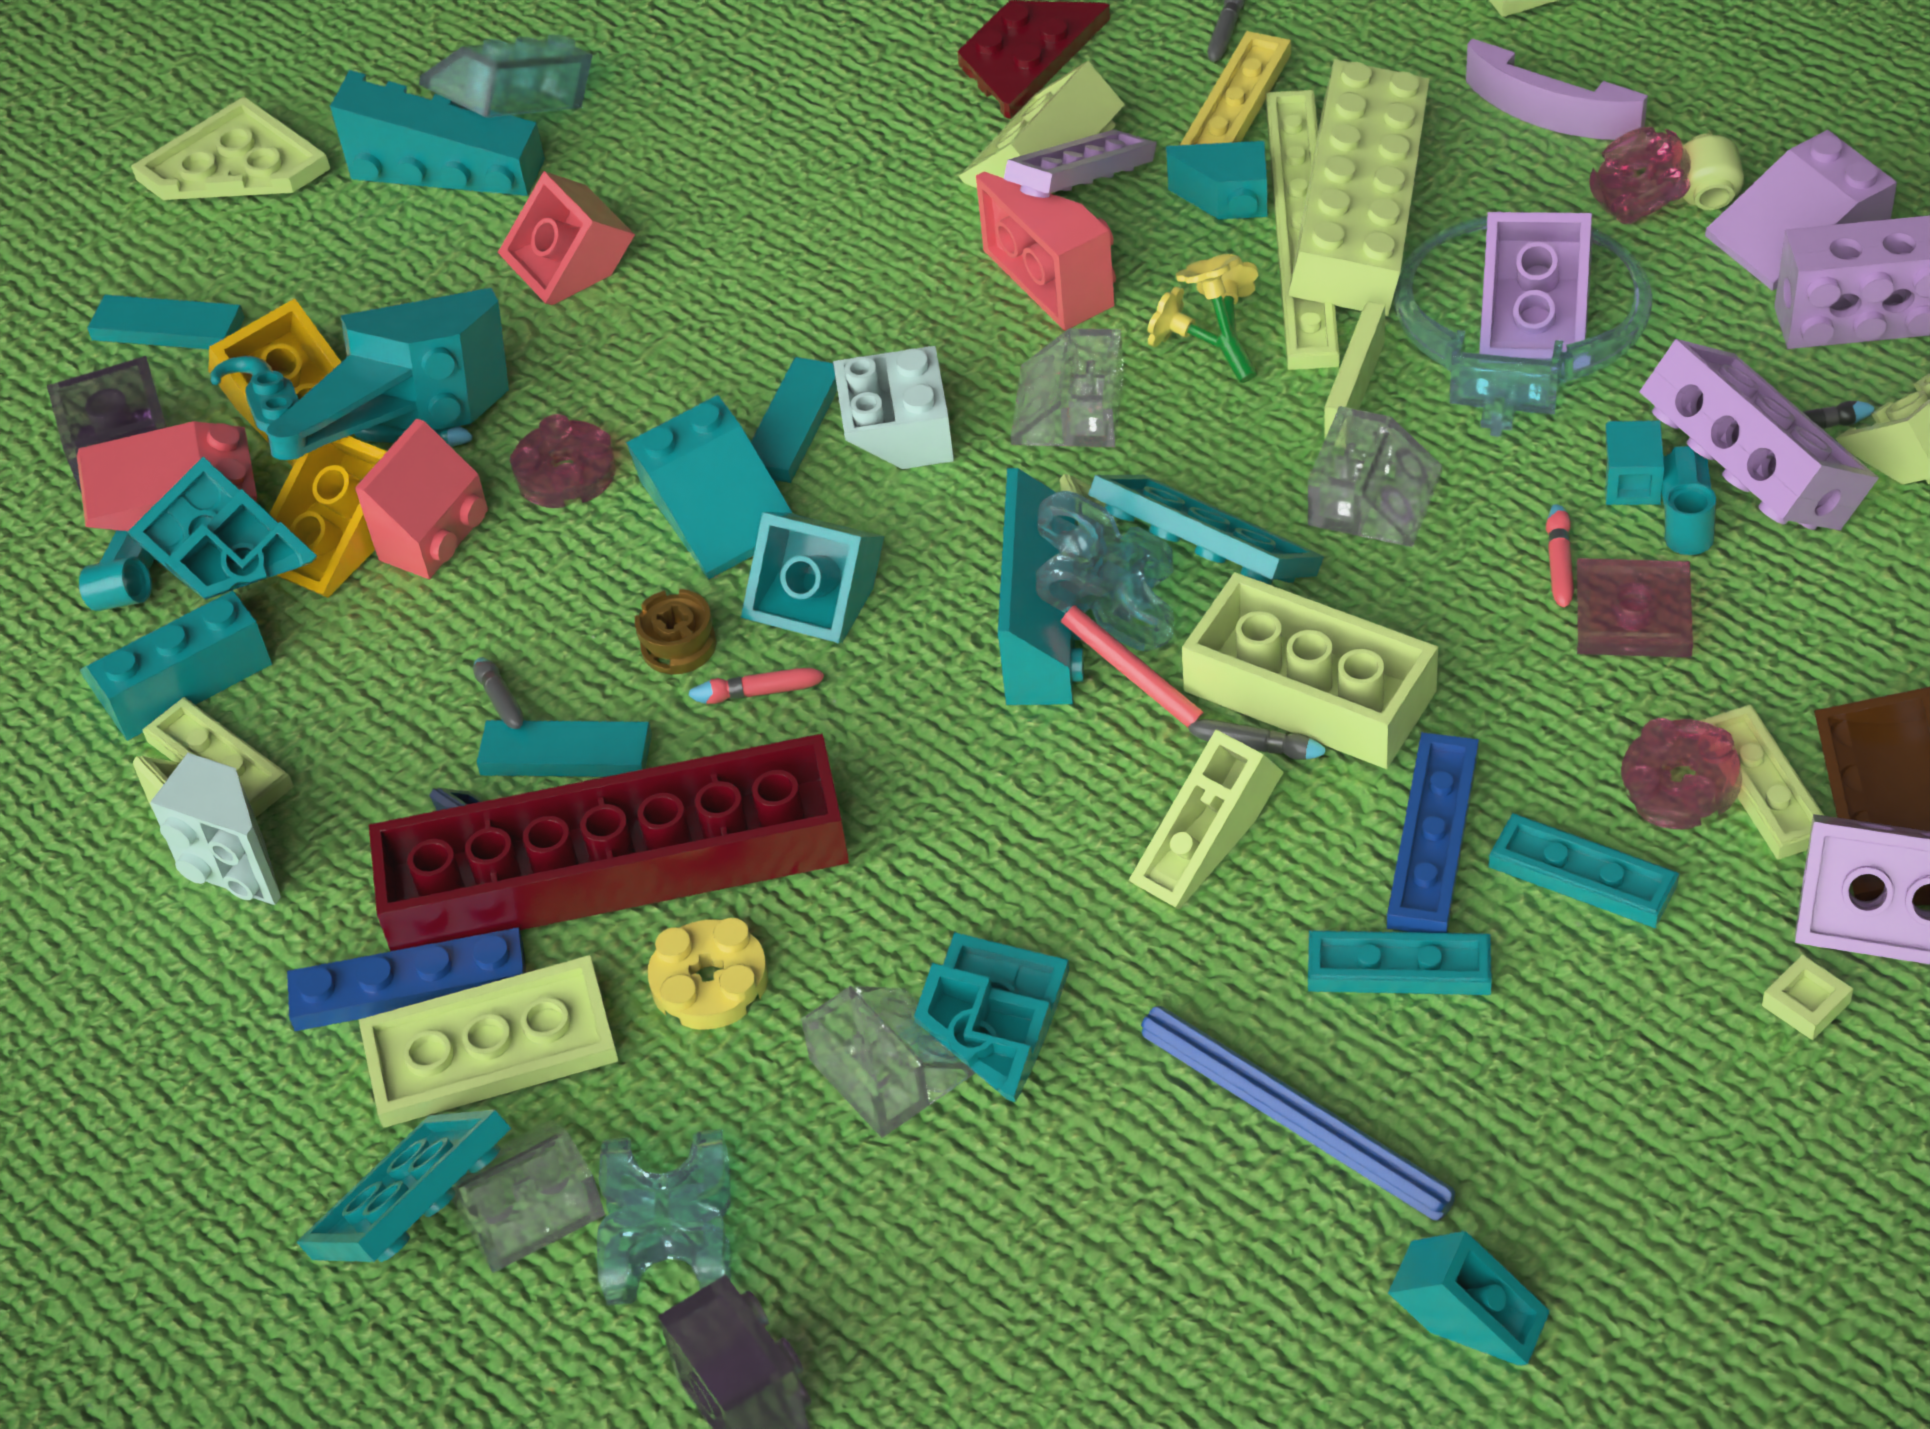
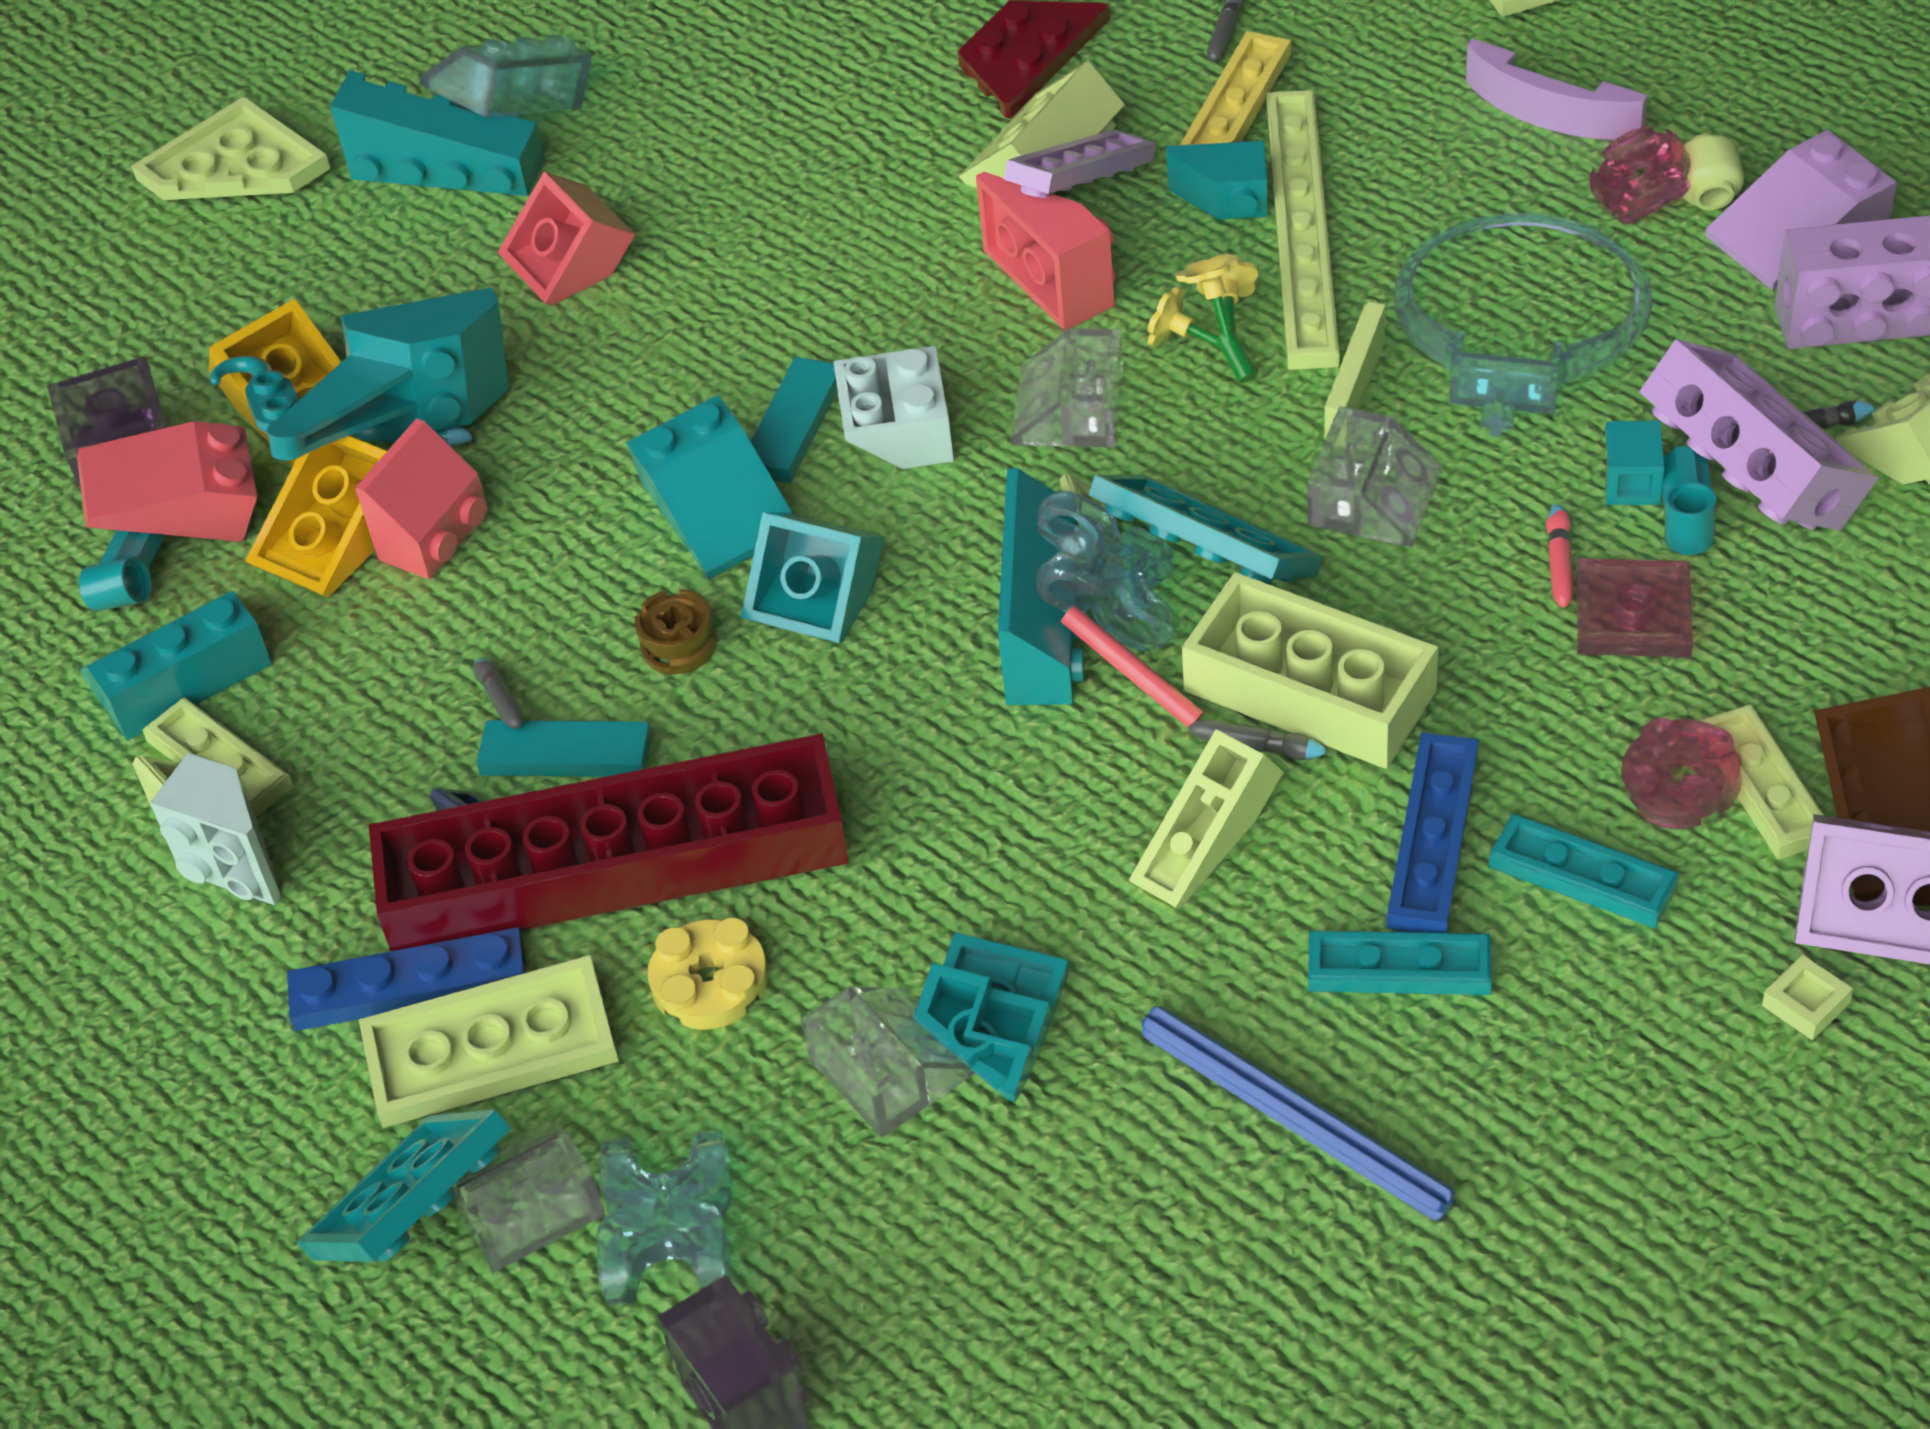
teal tile [87,295,245,349] -> none
teal slope [128,456,317,600] -> none
clear pink plate [510,414,616,508] -> none
coral piece [689,668,825,704] -> none
yellowish green brick [1288,59,1430,316] -> none
teal slope [1388,1231,1550,1366] -> none
lavender slope [1479,212,1593,363] -> none

